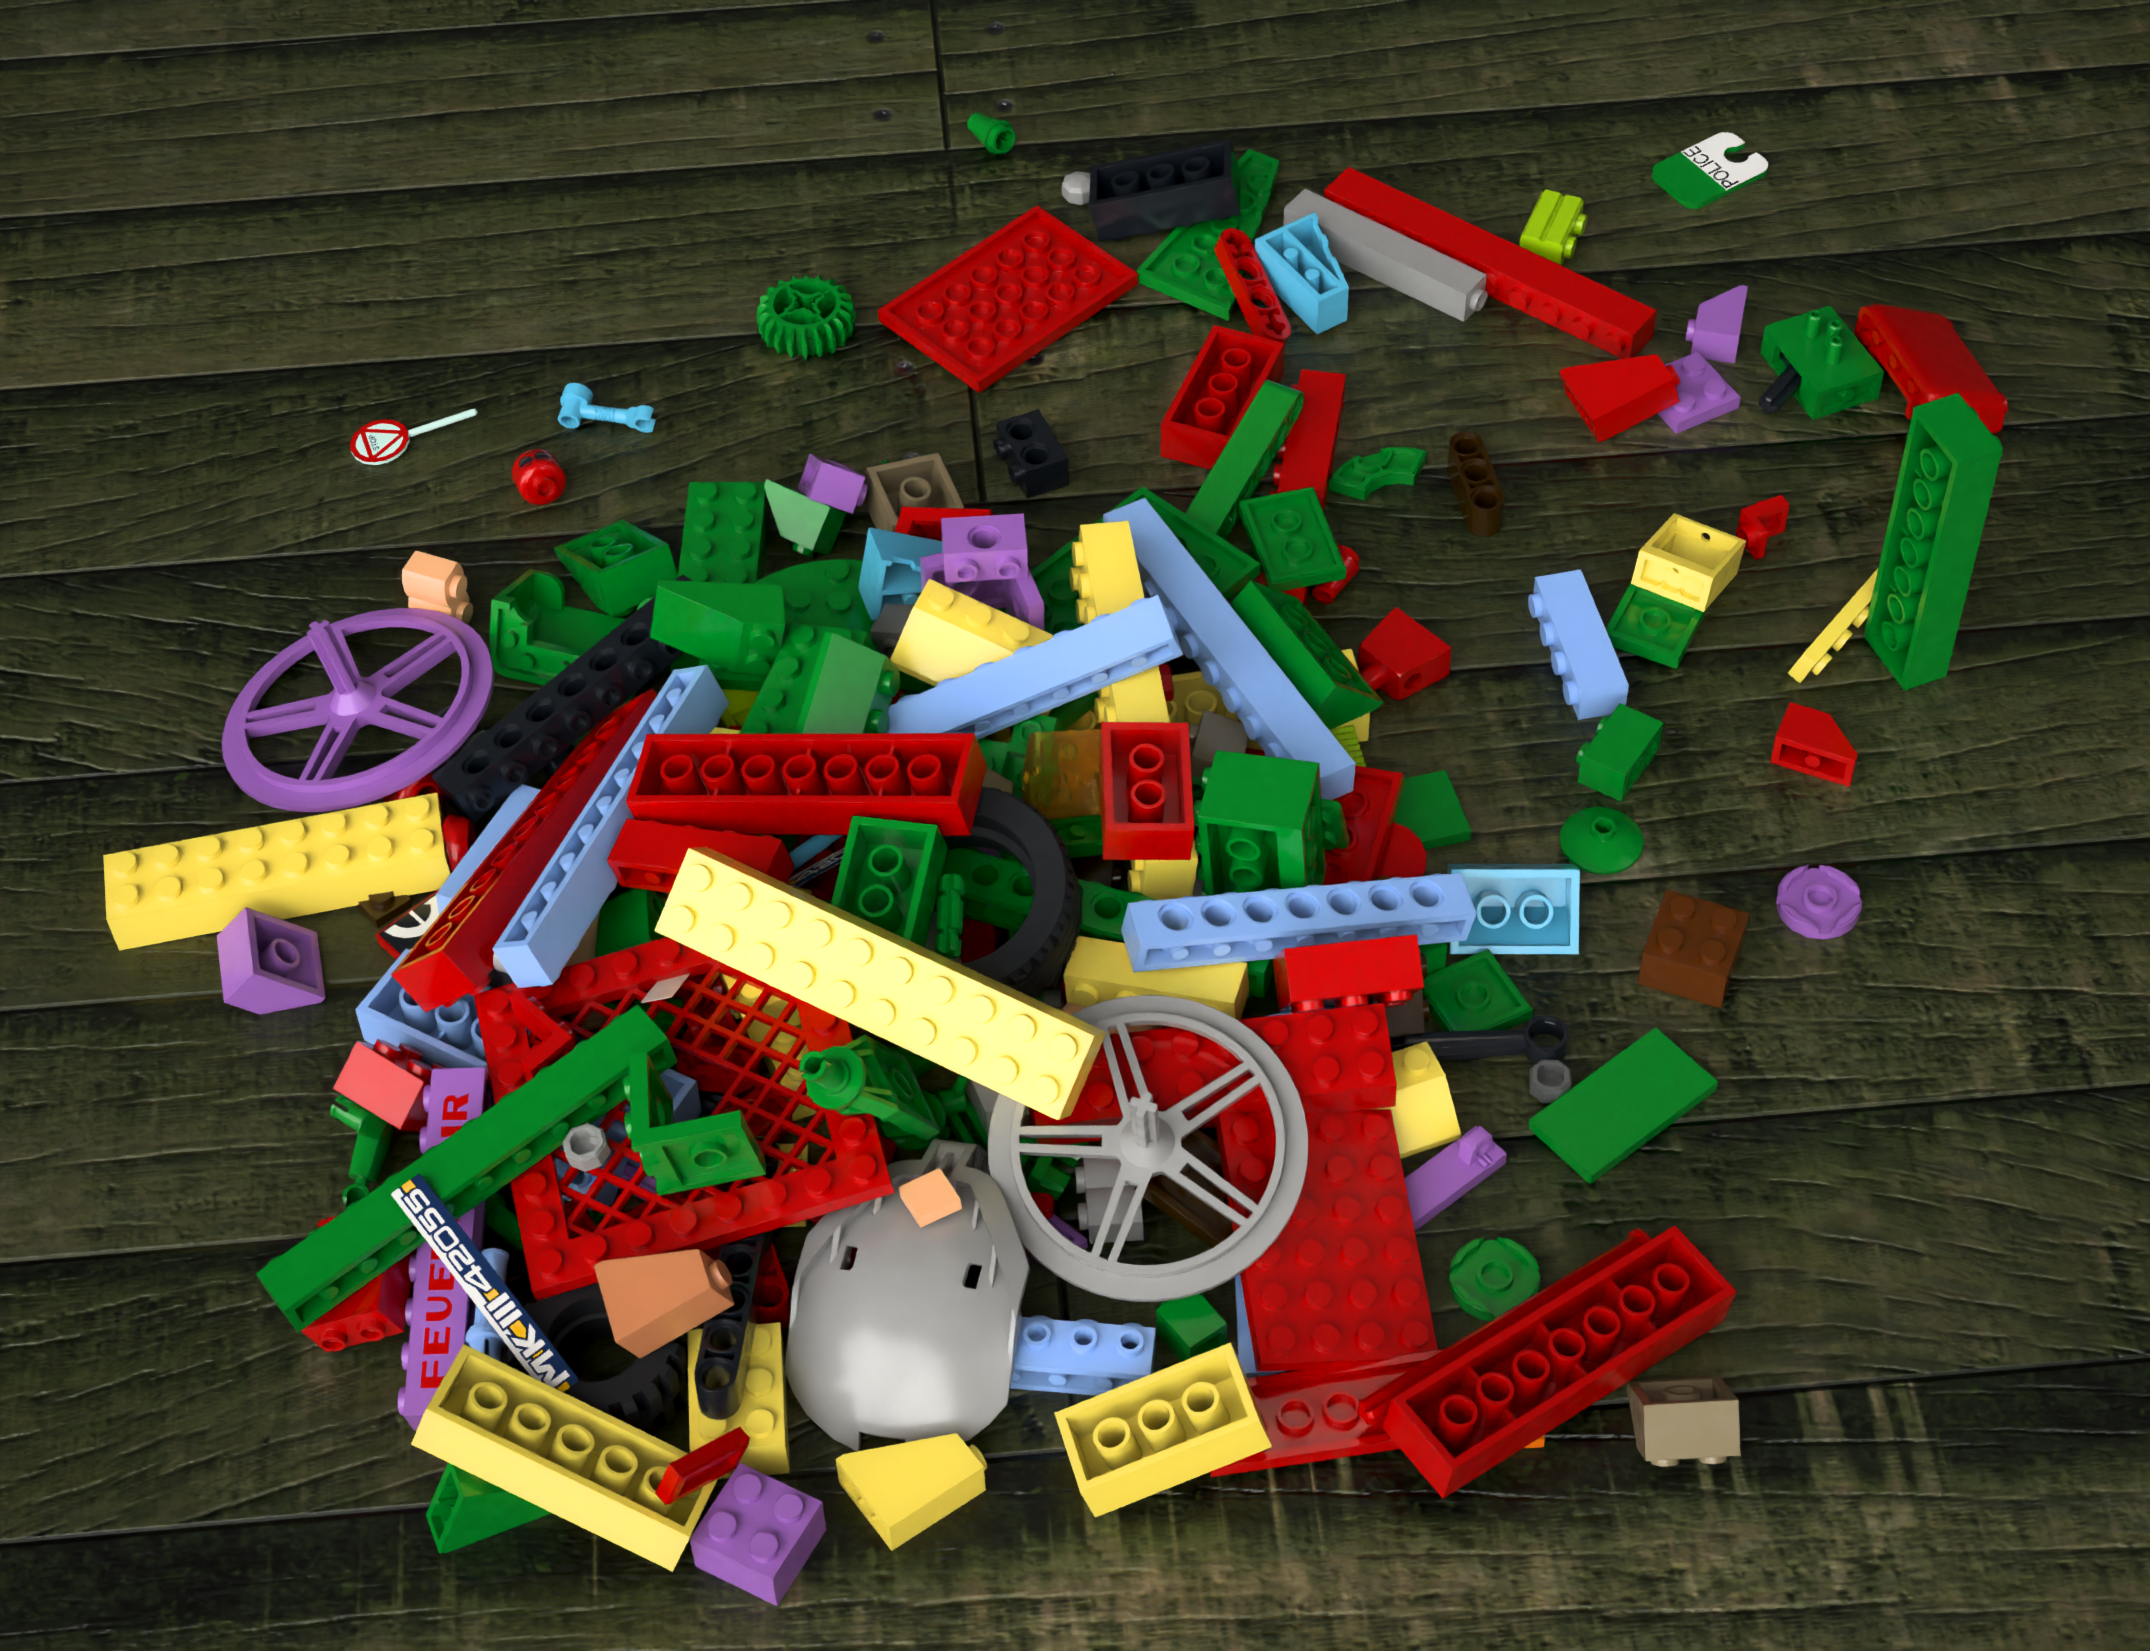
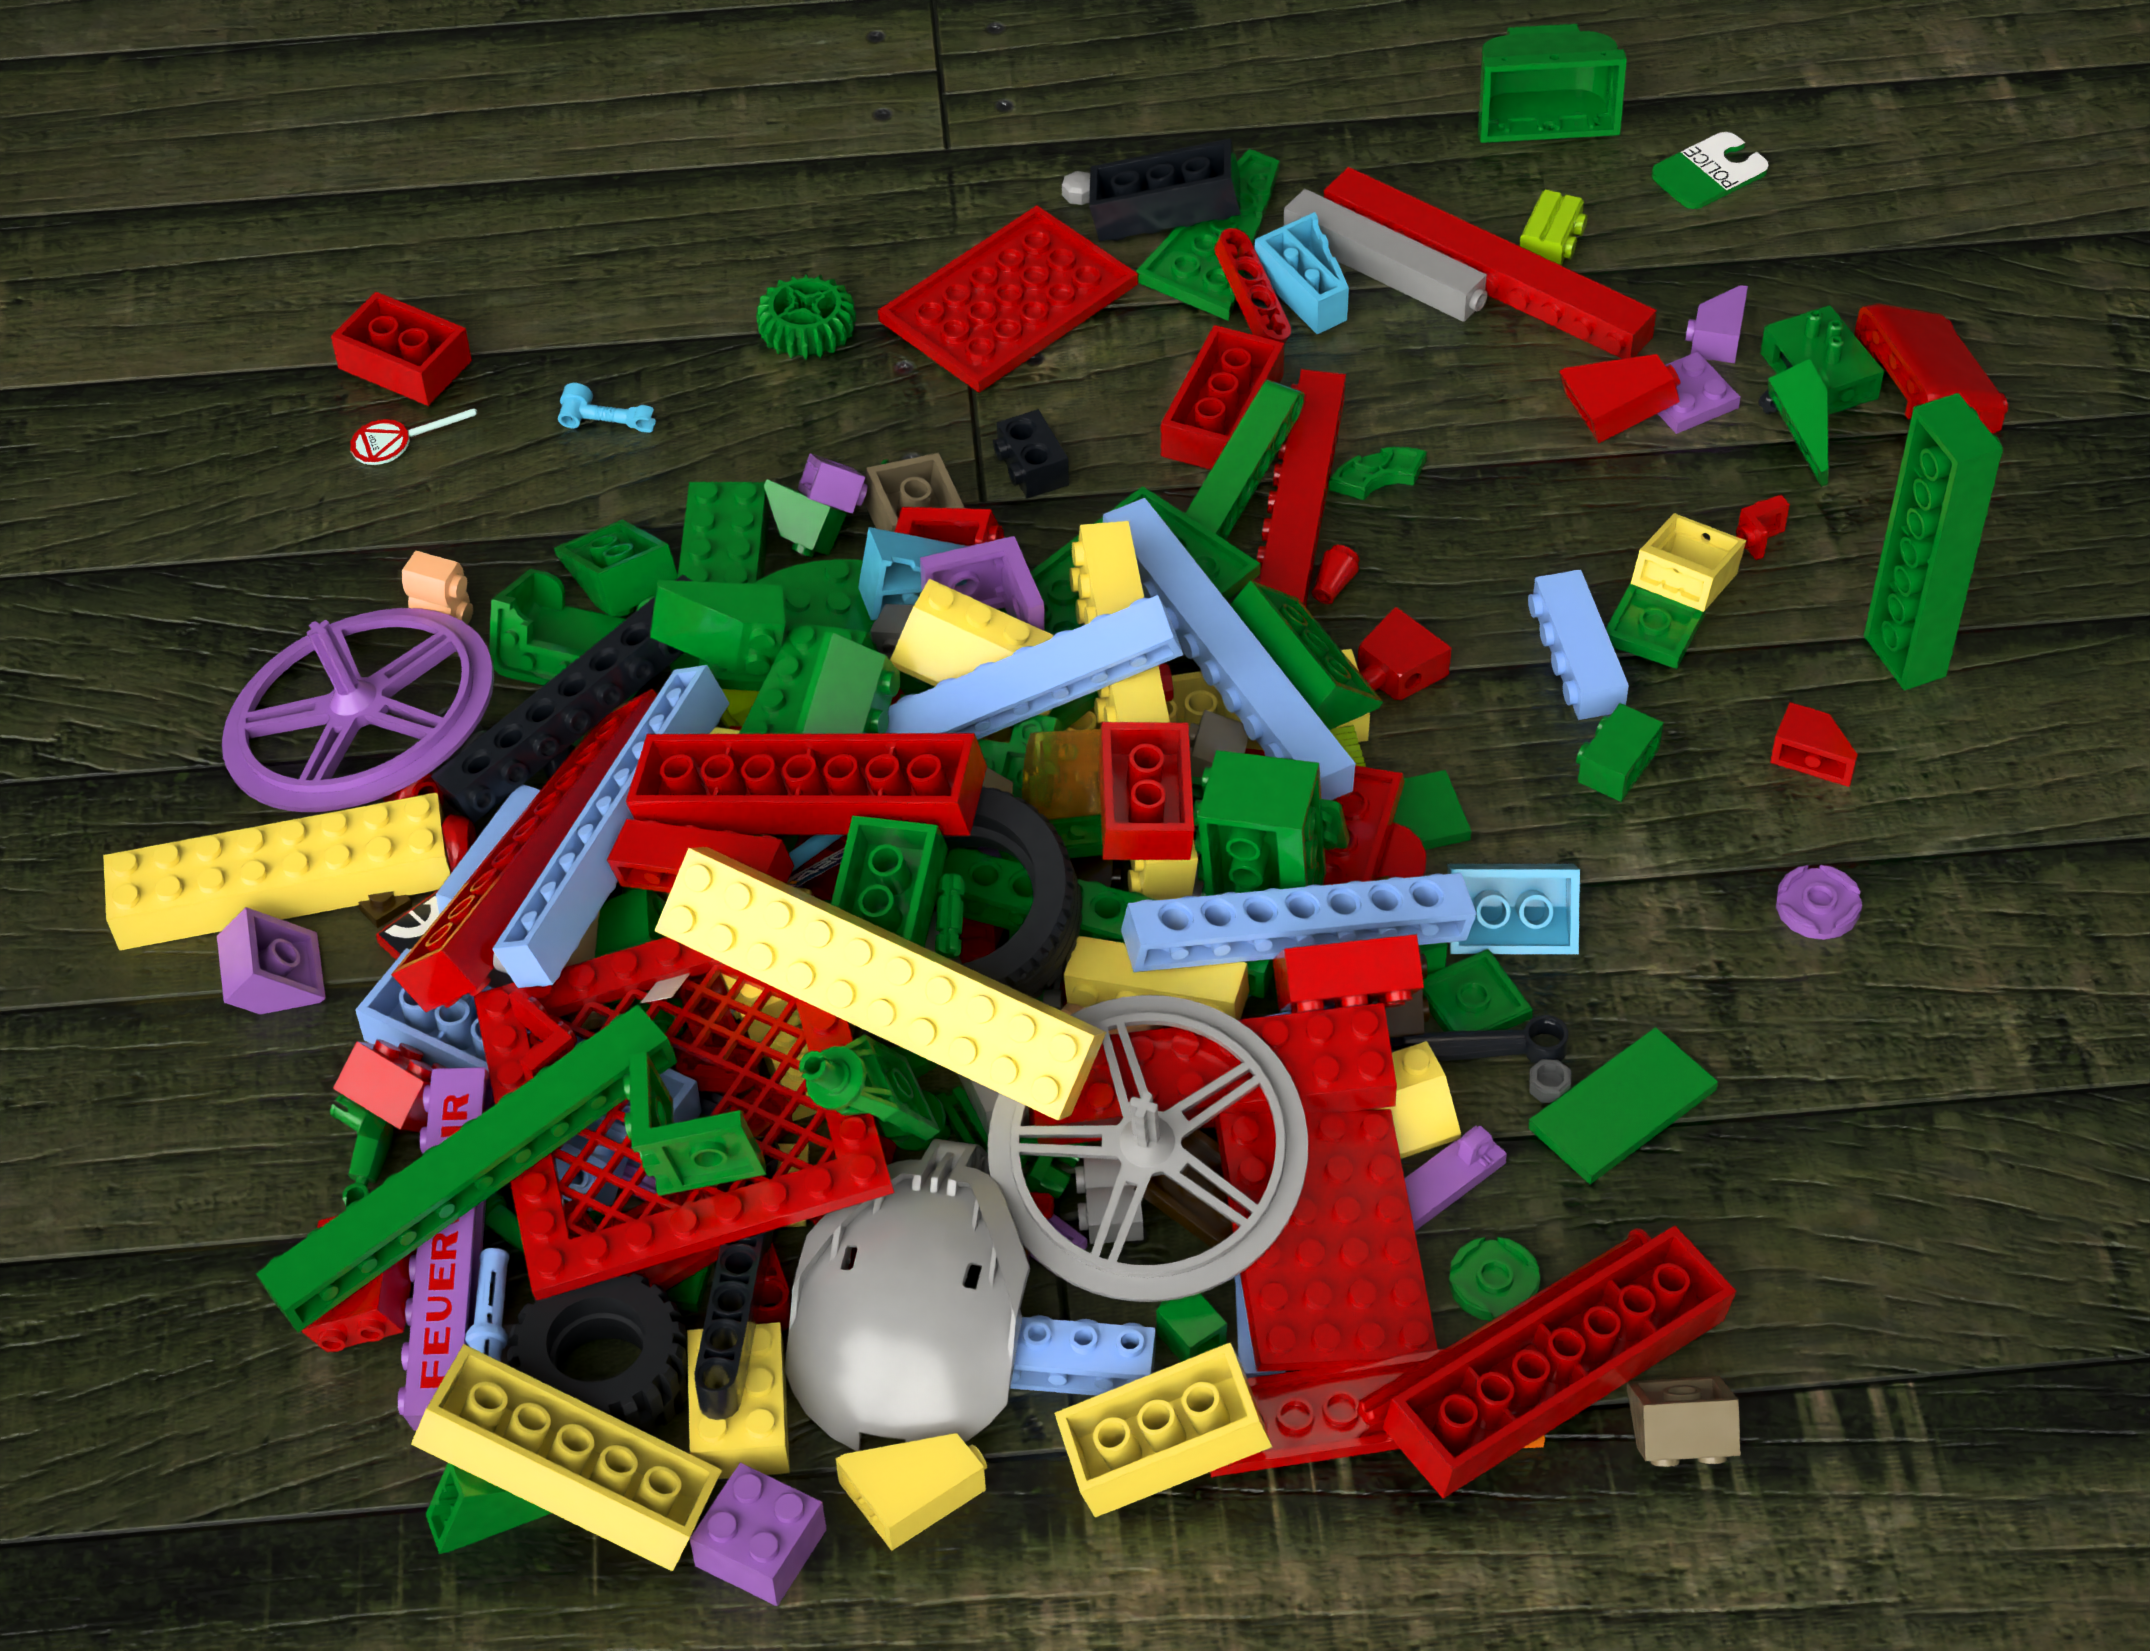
sticker [391,1174,579,1392] -> none
red head [512,448,566,506] -> none
light grey tile [562,1123,611,1172] -> none
nougat slope [594,1249,735,1359] -> none
red tile [655,1427,750,1505] -> none
light nougat tile [899,1168,962,1228] -> none
green hand [935,1074,969,1116] -> none
medium lavender brick [941,513,1028,583] -> none
green cone [967,112,1016,154] -> none
green tile [1238,487,1346,591] -> none
dark brown beam [1447,431,1504,537] -> none
green dish [1559,807,1643,875] -> none
reddish brown brick [1638,889,1750,1008] -> none
light yellow plate [1788,568,1878,683] -> none
none -> red brick [331,291,472,406]
none -> green container [1478,24,1627,143]
none -> green slope [1768,358,1831,487]

